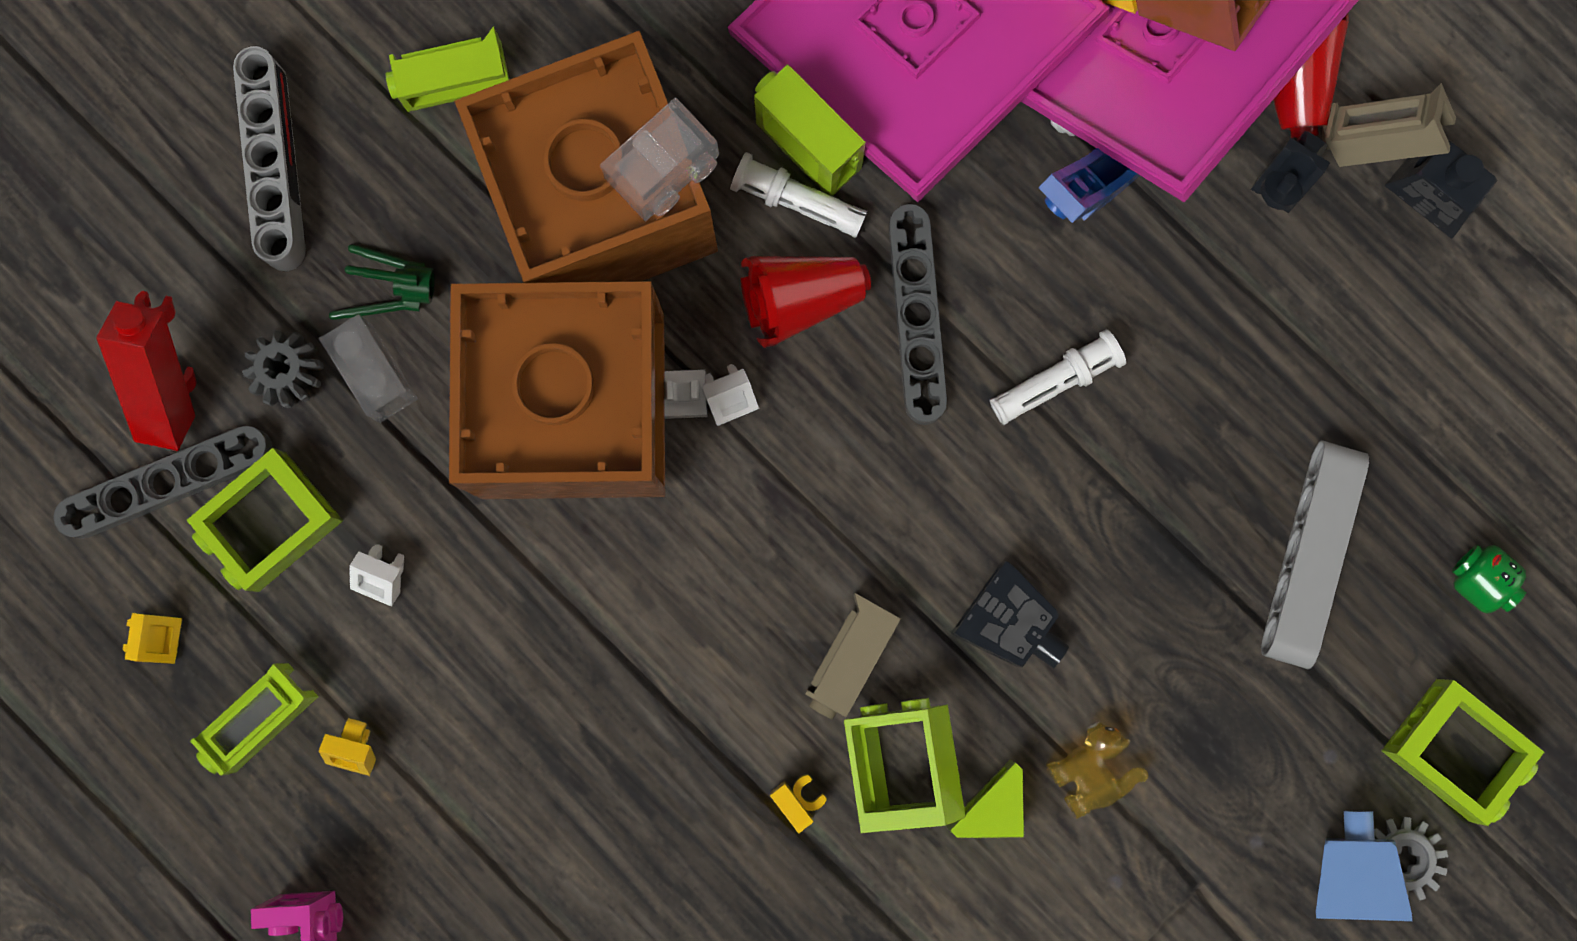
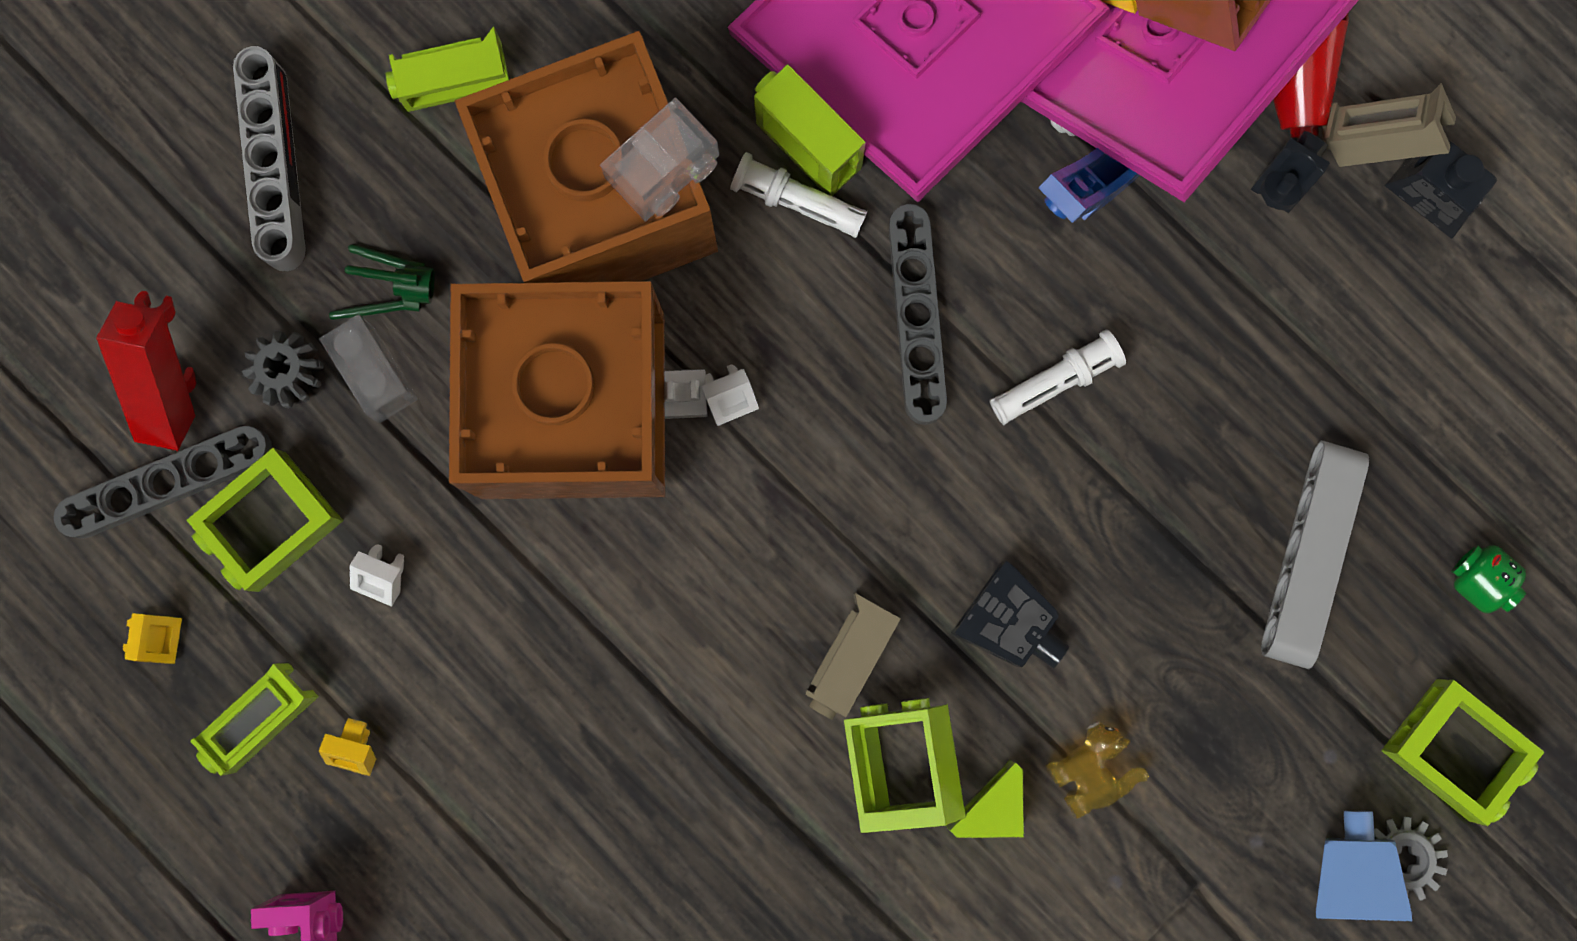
red cone [741,256,871,348] -> none
yellow tile [770,774,827,833] -> none

